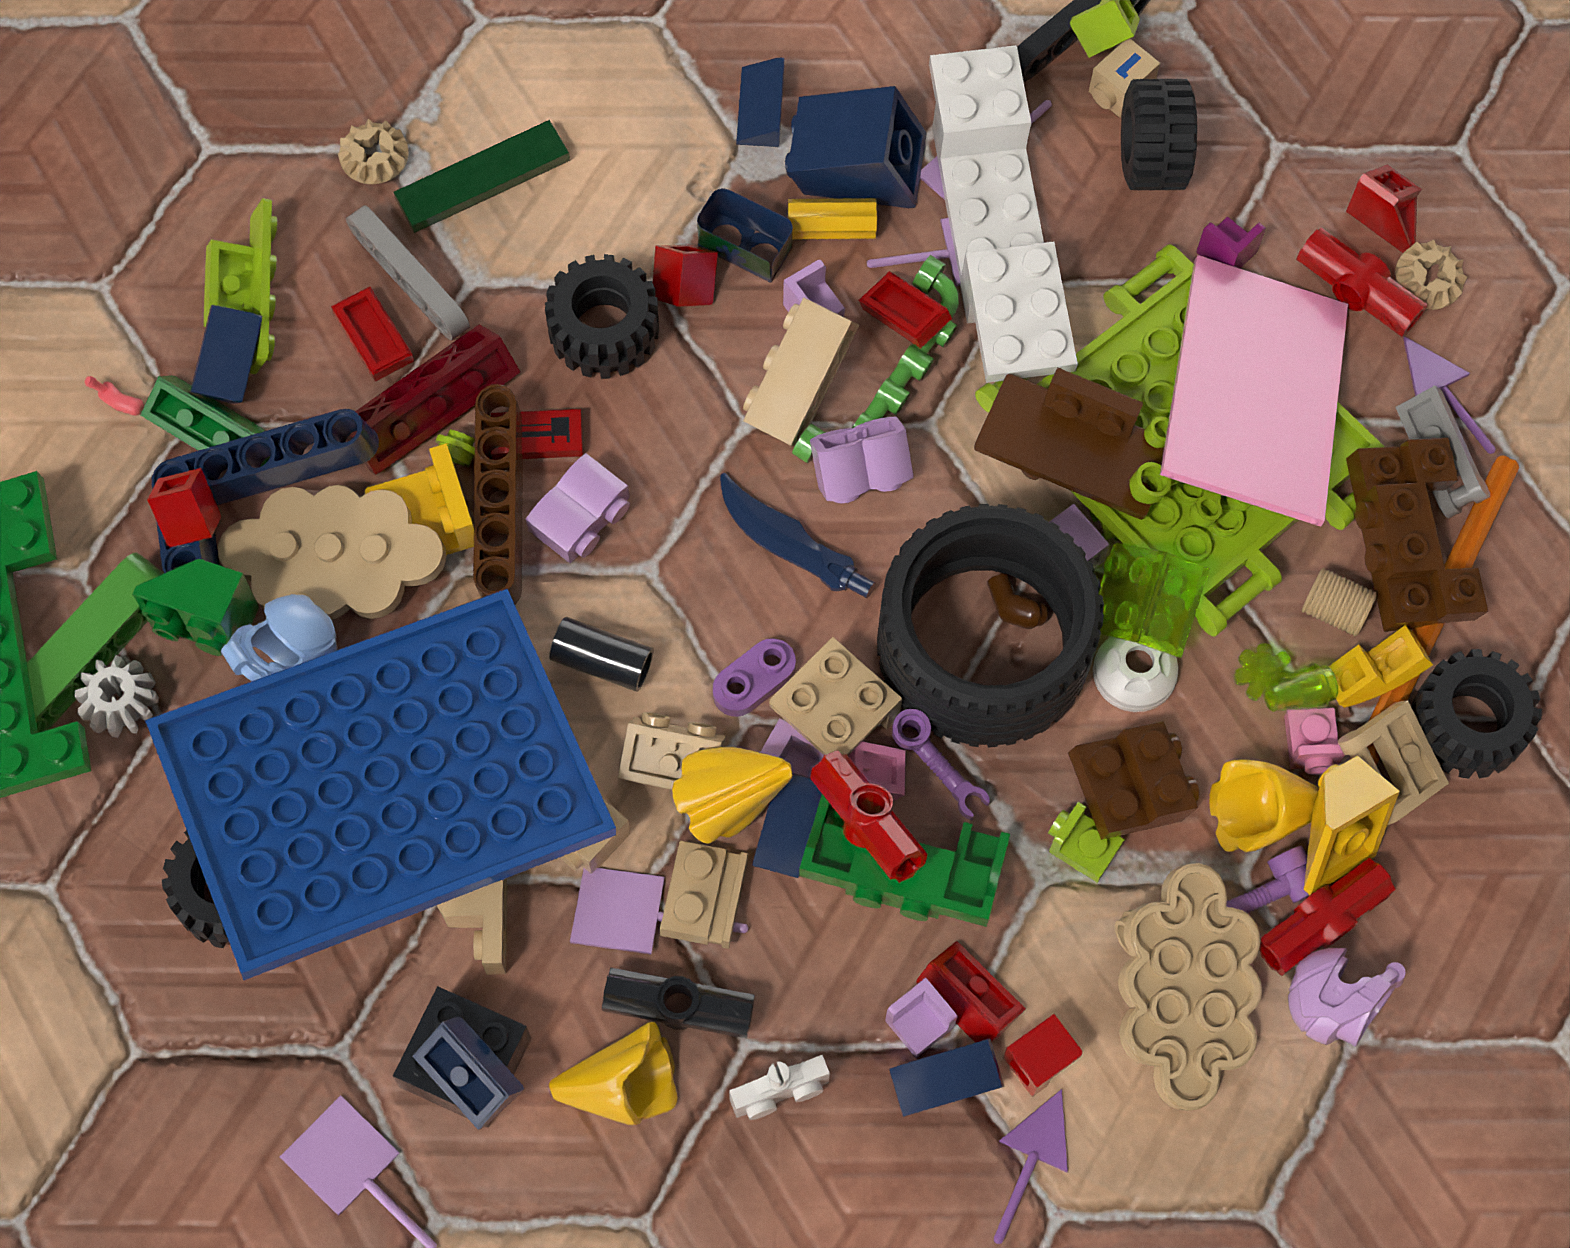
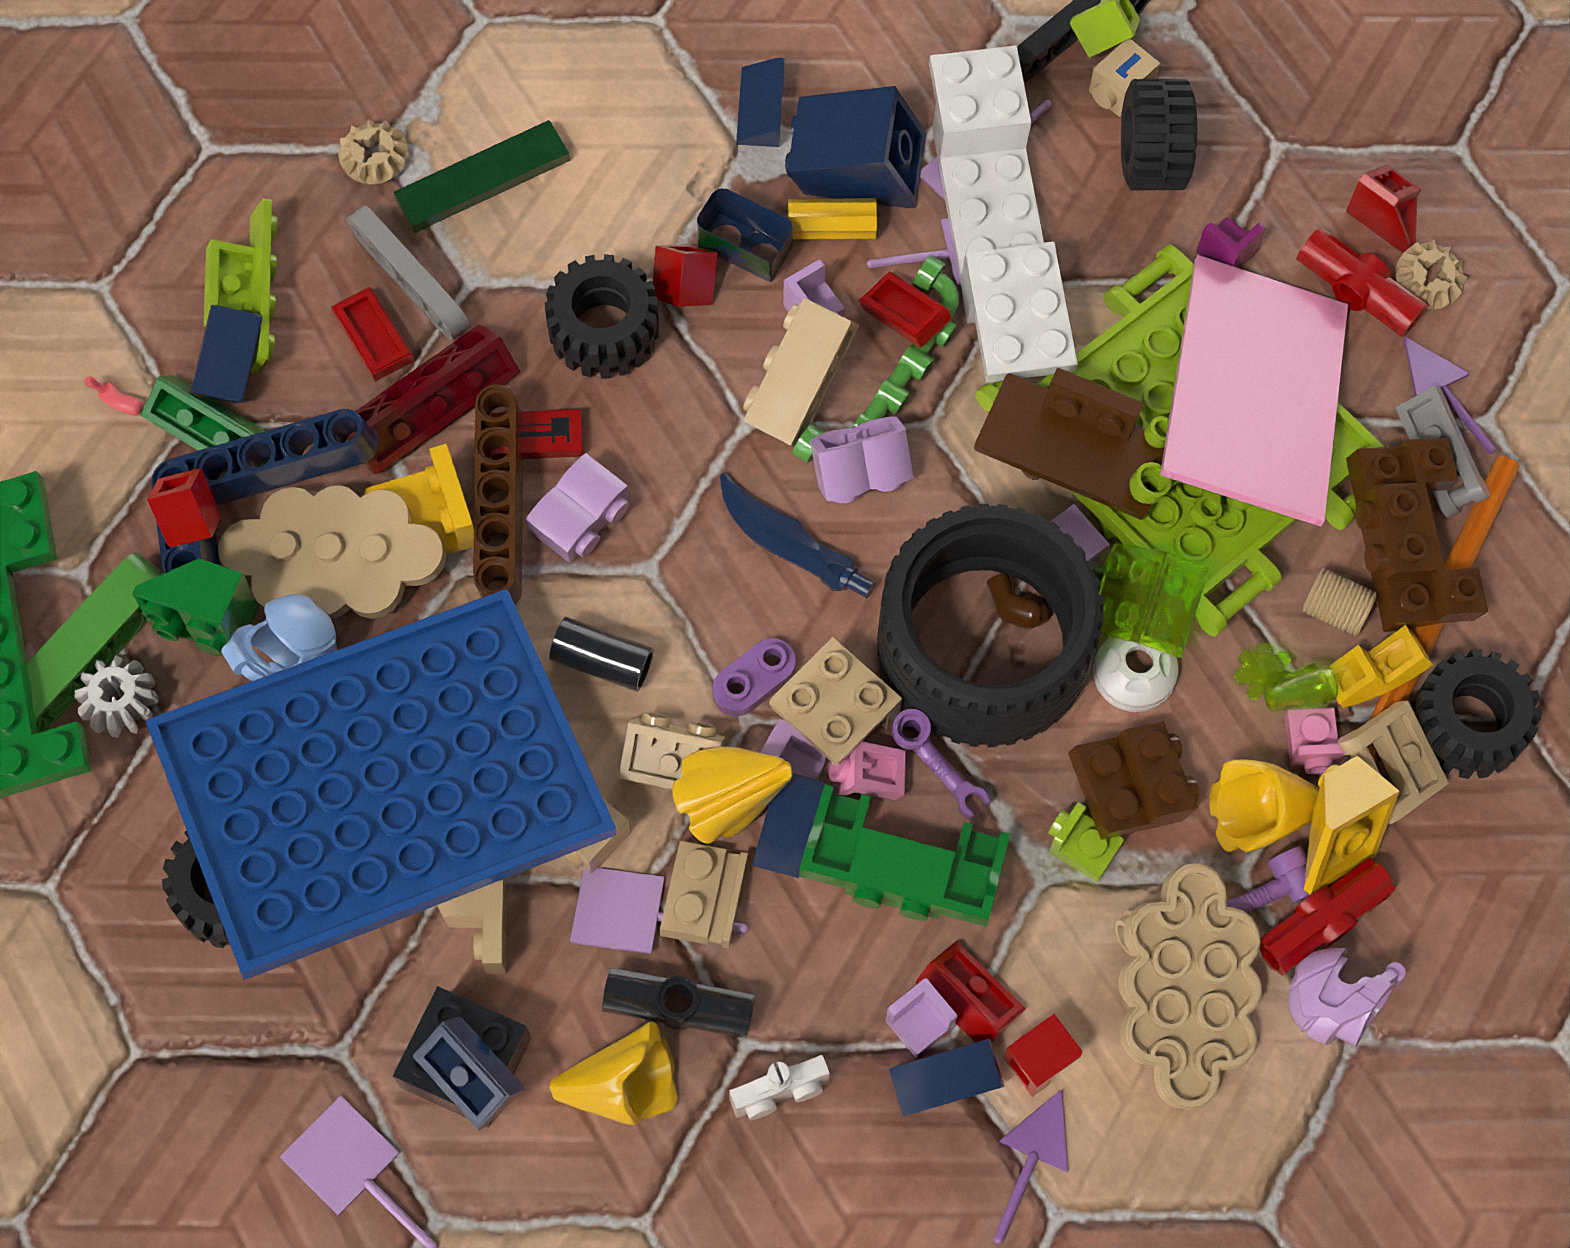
lime plate [435,429,475,467] -> none
red piece [810,750,927,883] -> none

